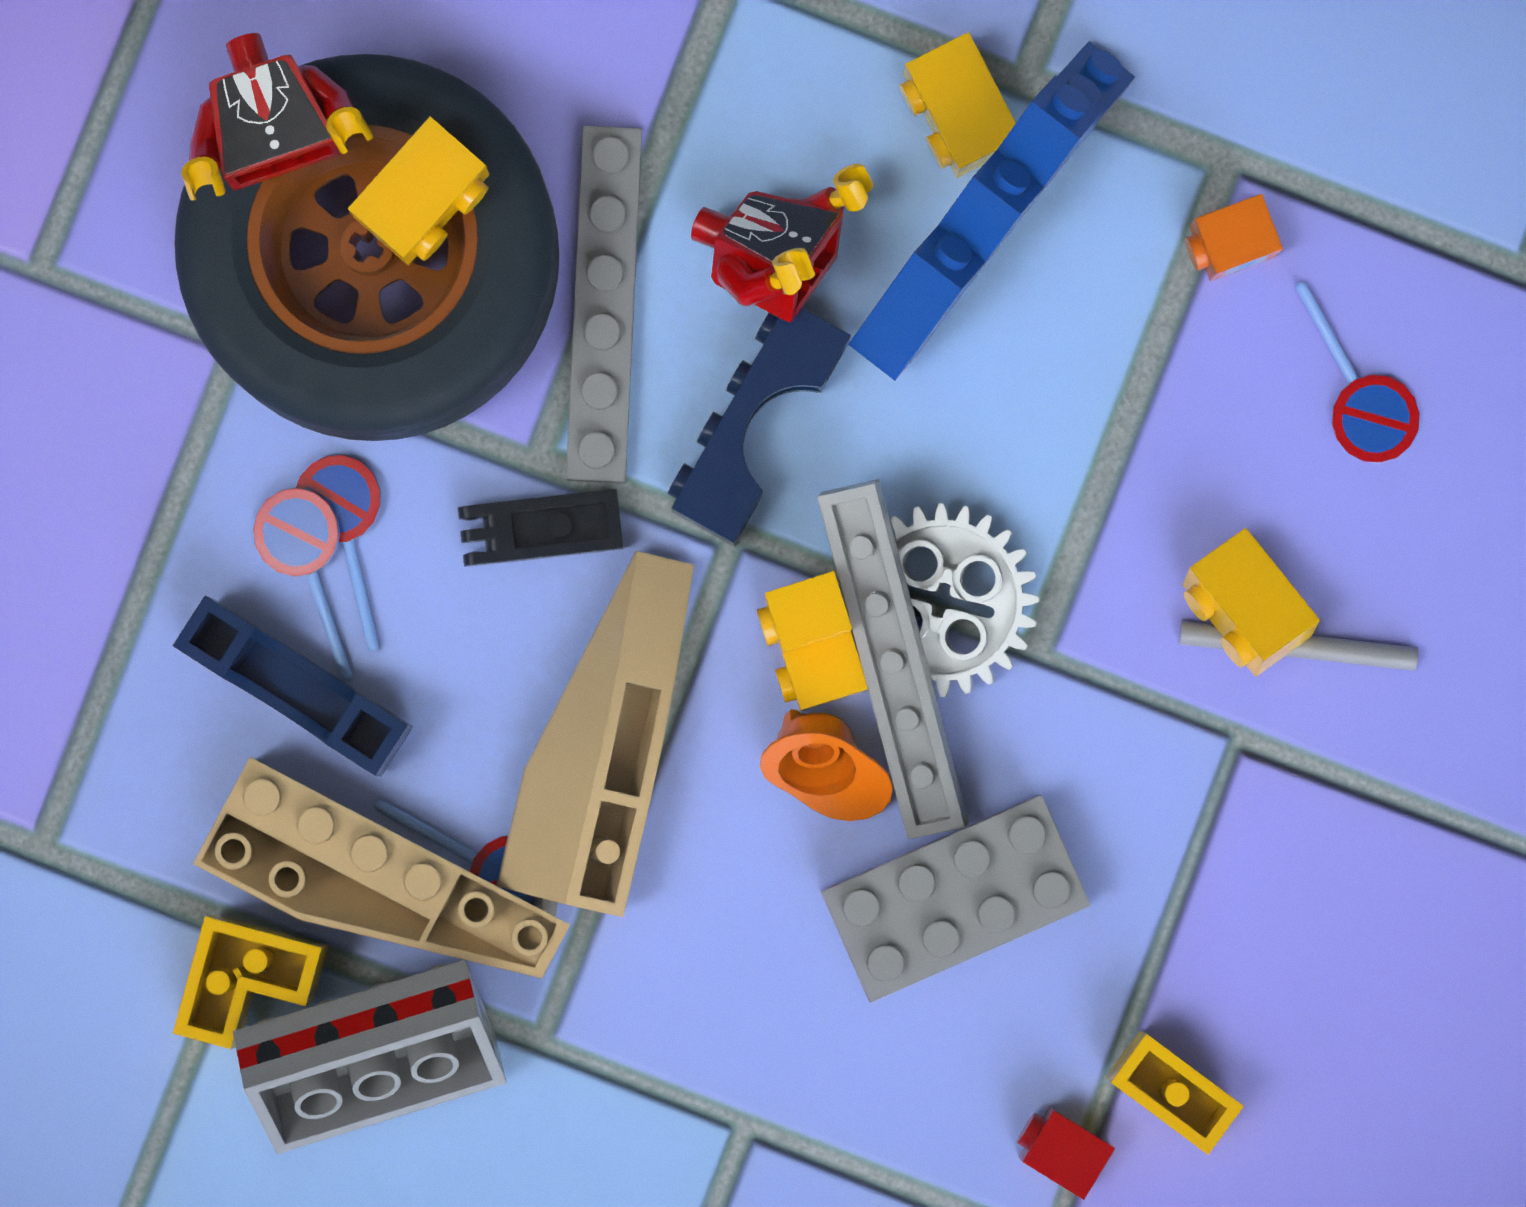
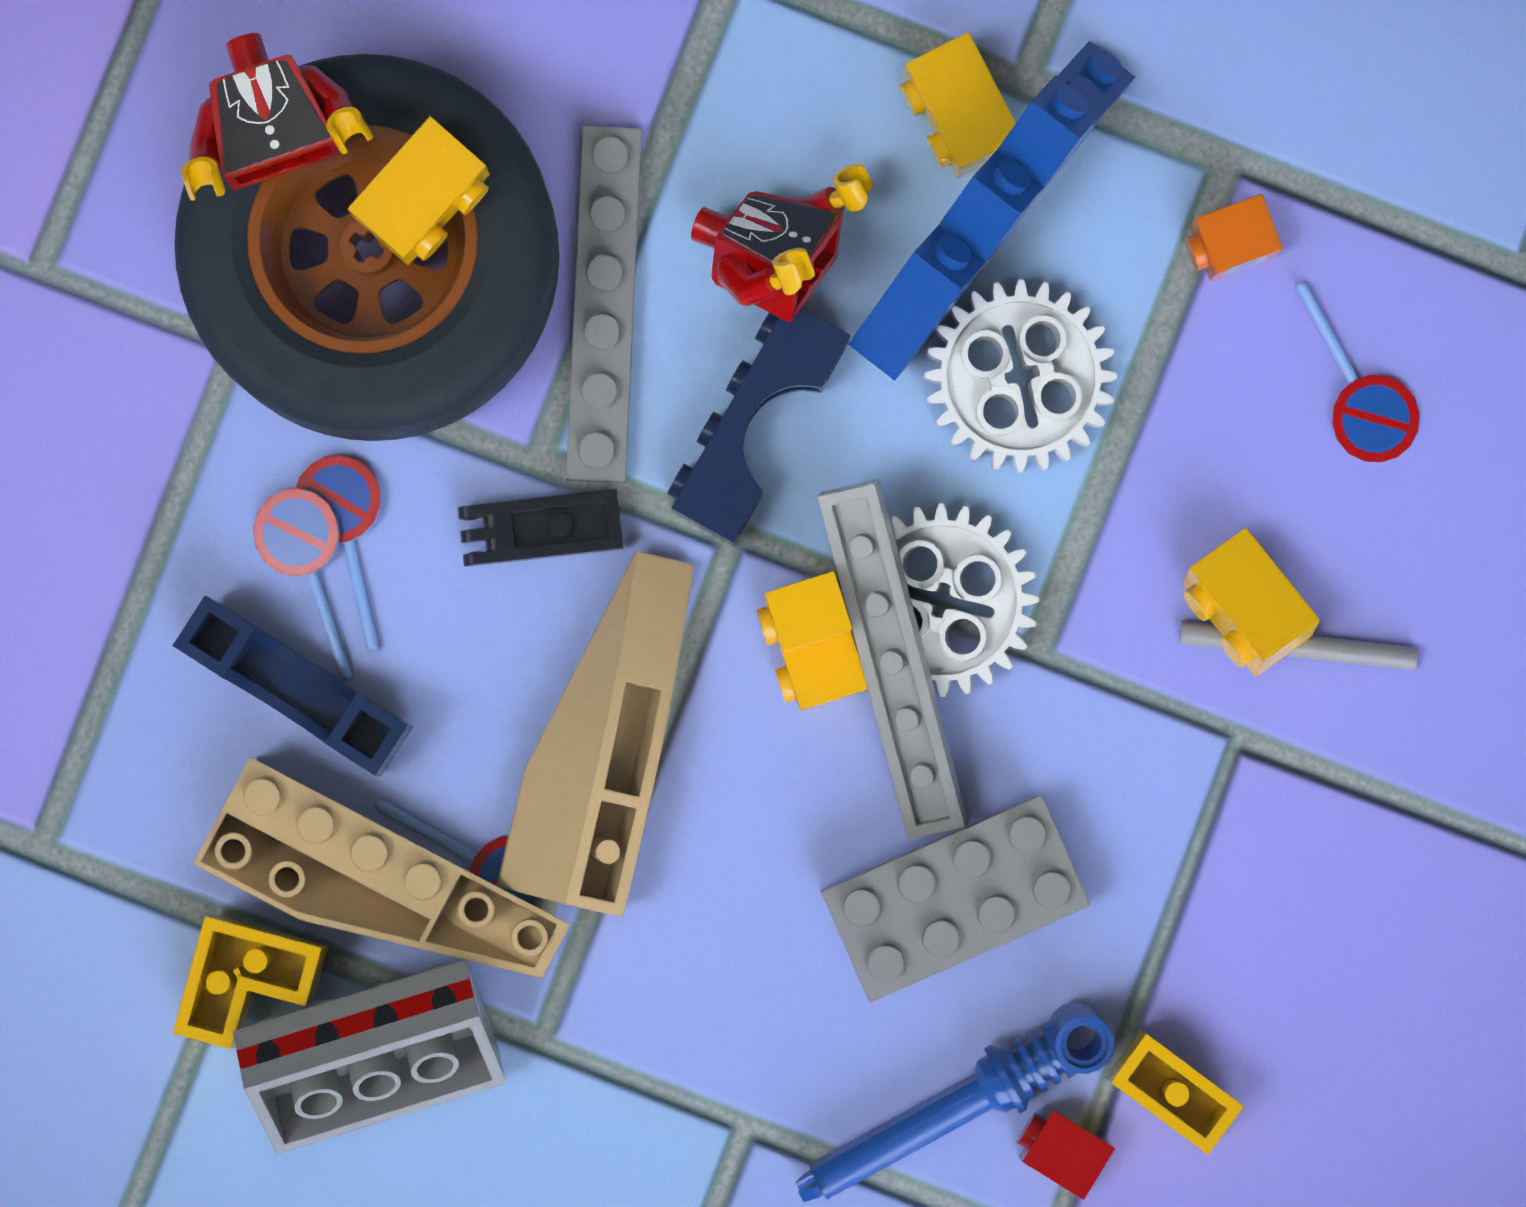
orange piece [760,709,893,821] -> none
none -> blue piece [795,1002,1115,1202]
none -> white gear [923,279,1117,474]

